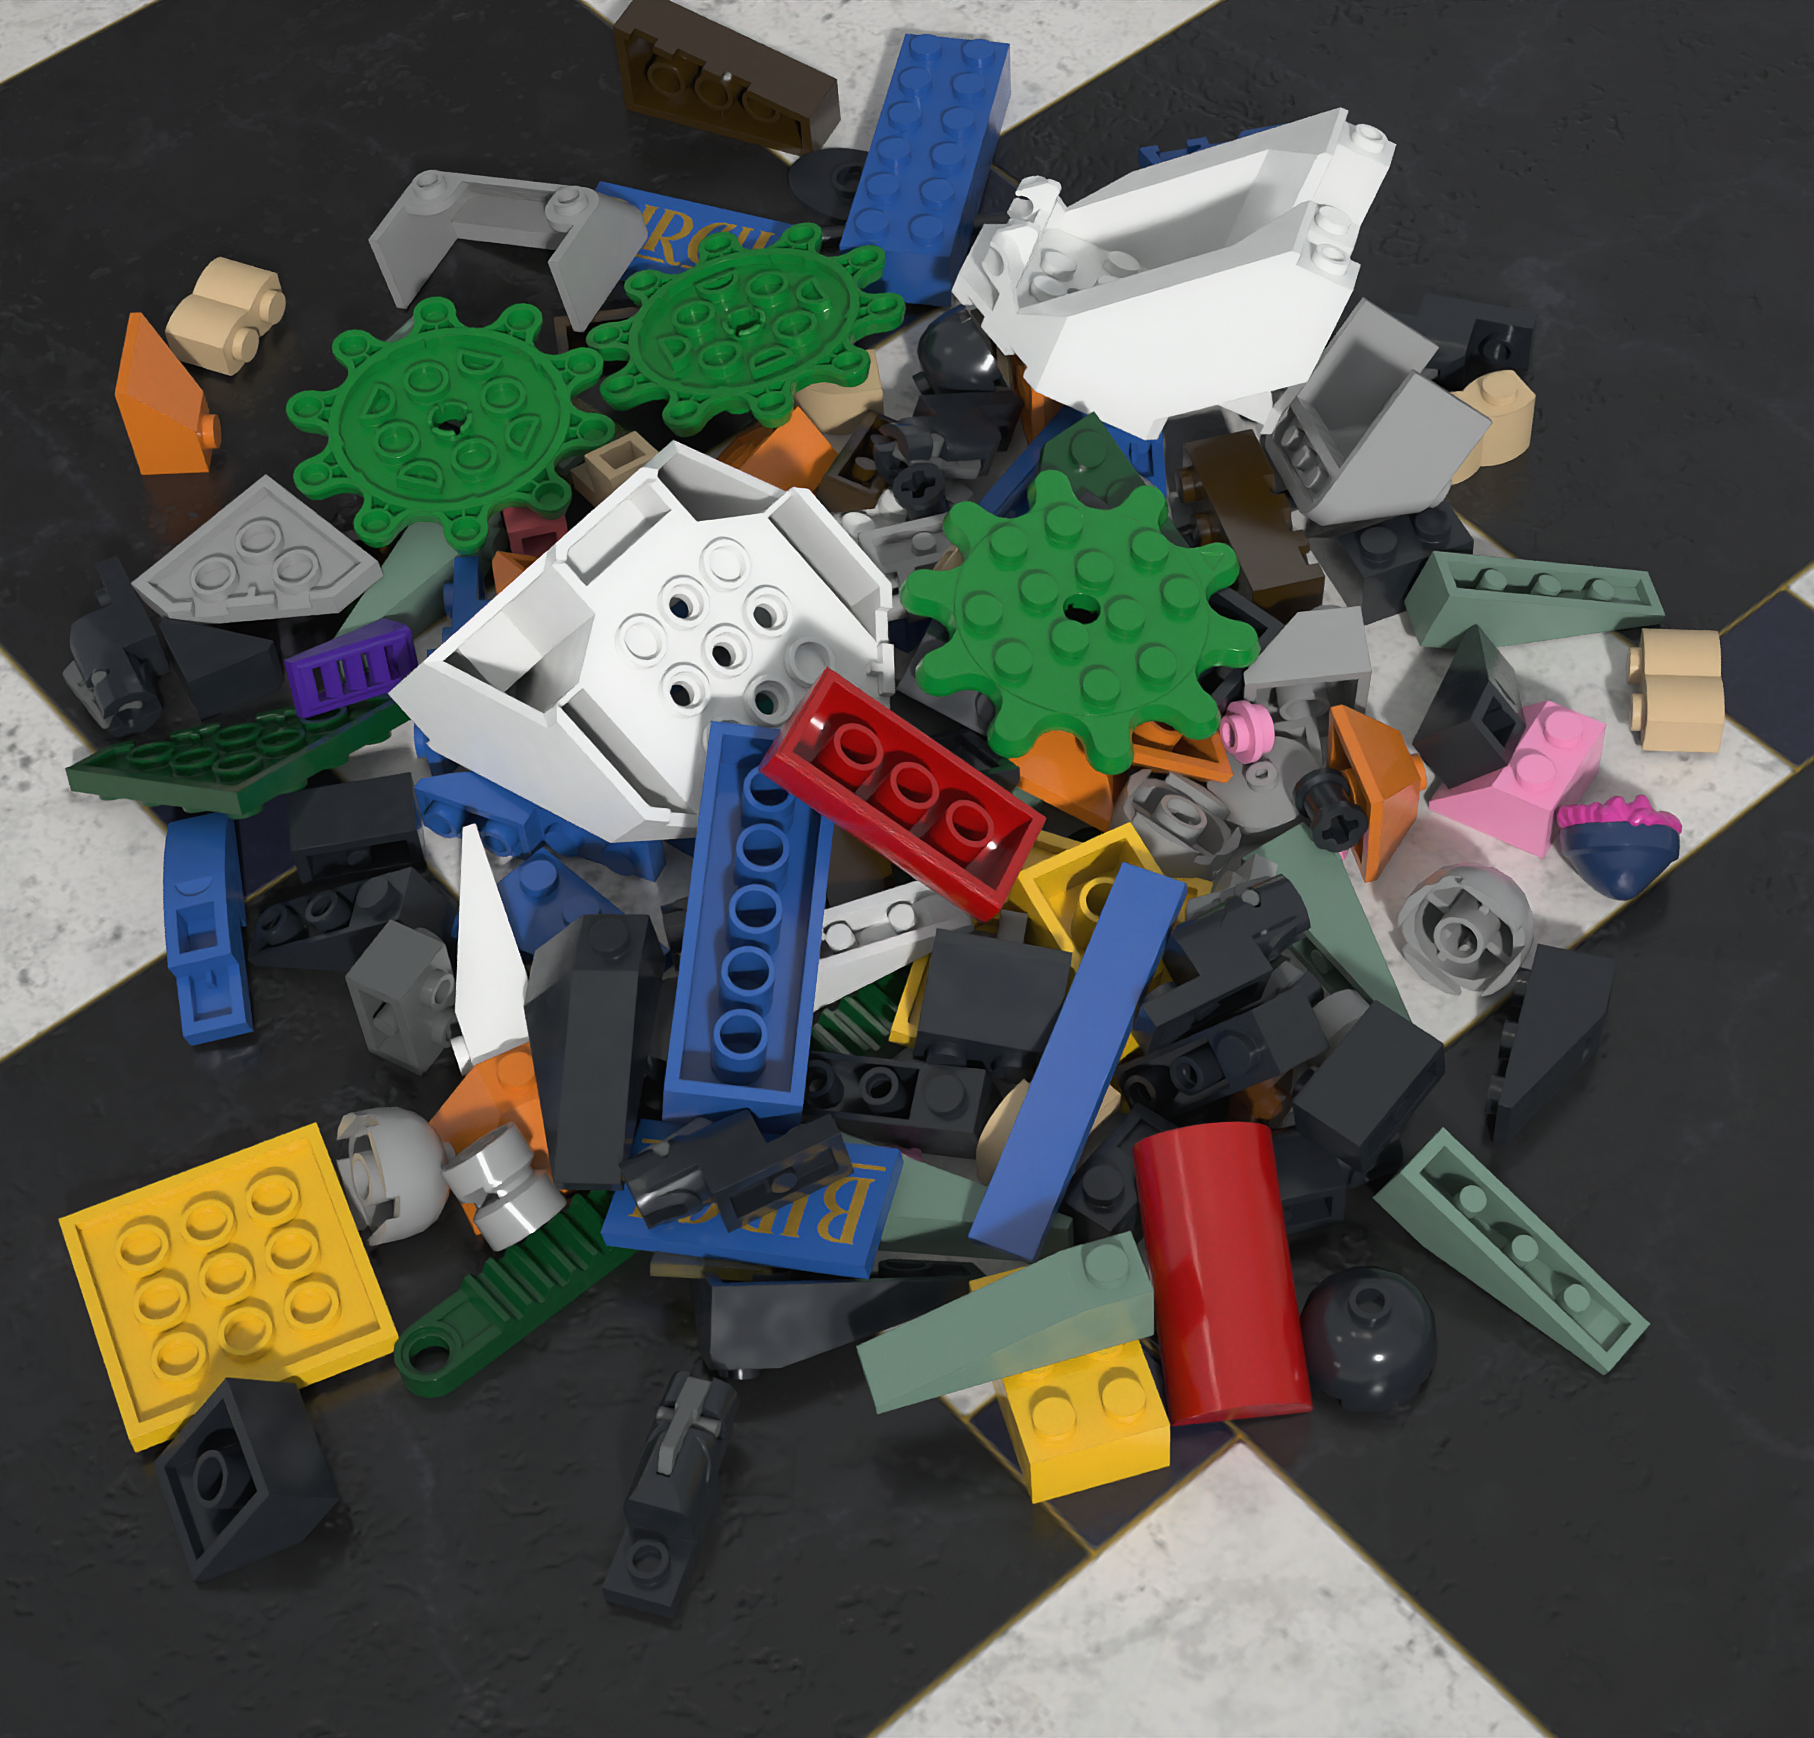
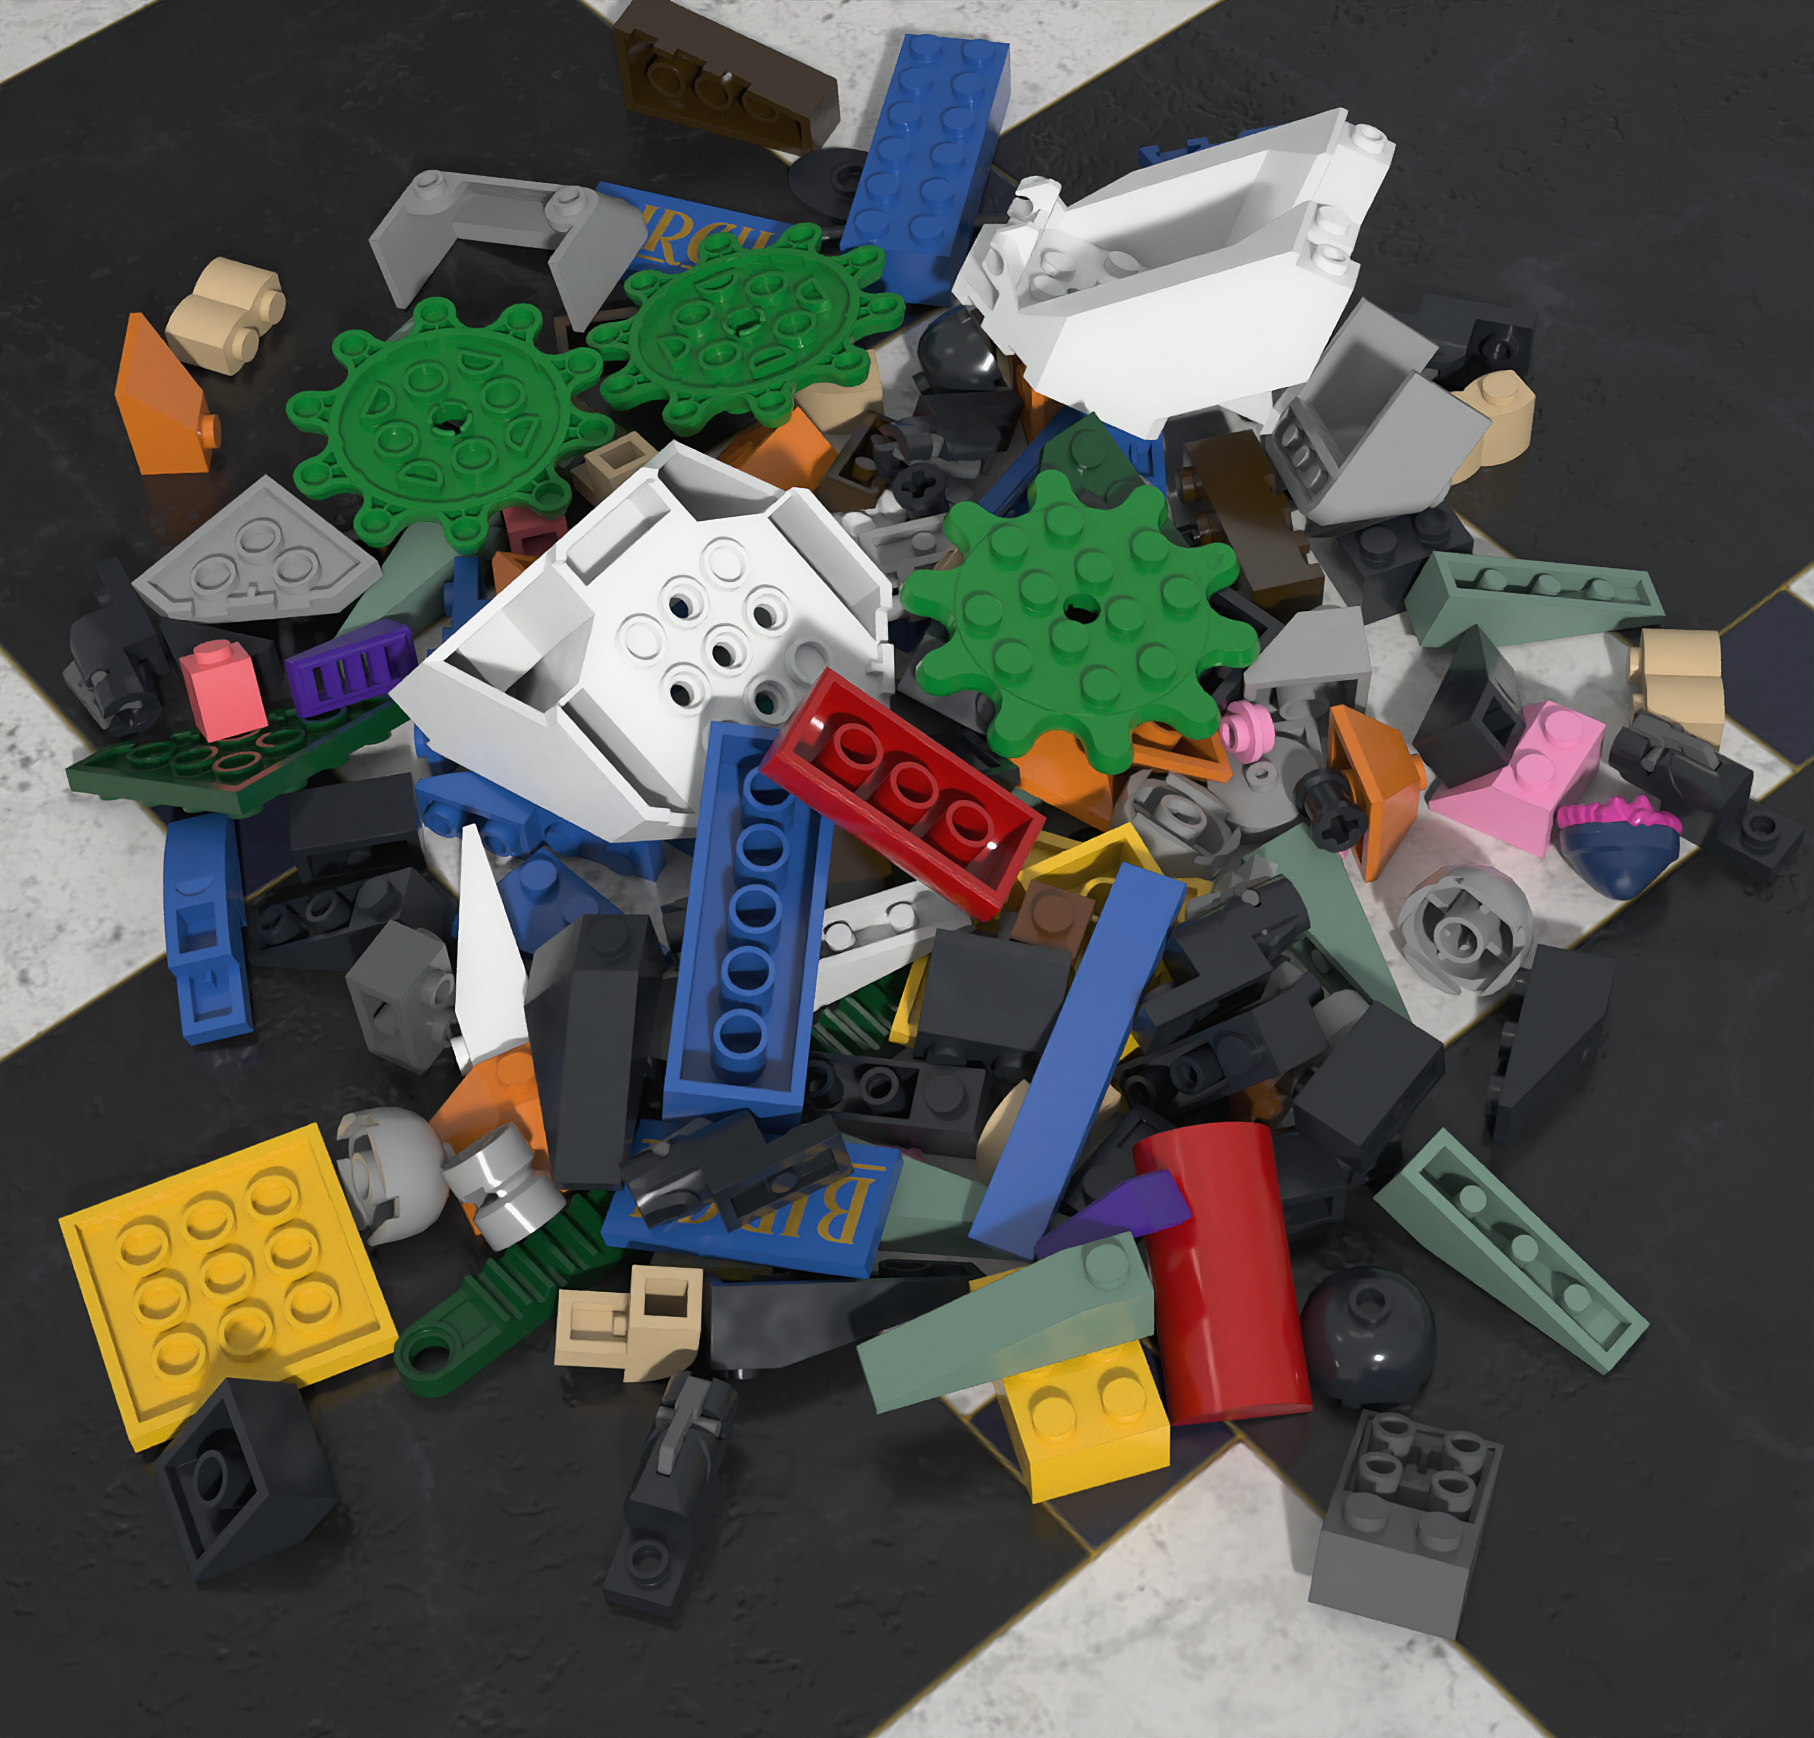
none -> coral brick [179,640,268,743]
none -> tan brick [554,1265,703,1382]
none -> reddish brown plate [1009,879,1096,970]
none -> dark purple slope [1033,1169,1192,1260]
none -> dark grey slope [1308,1409,1504,1641]
none -> black plate [1608,708,1805,885]

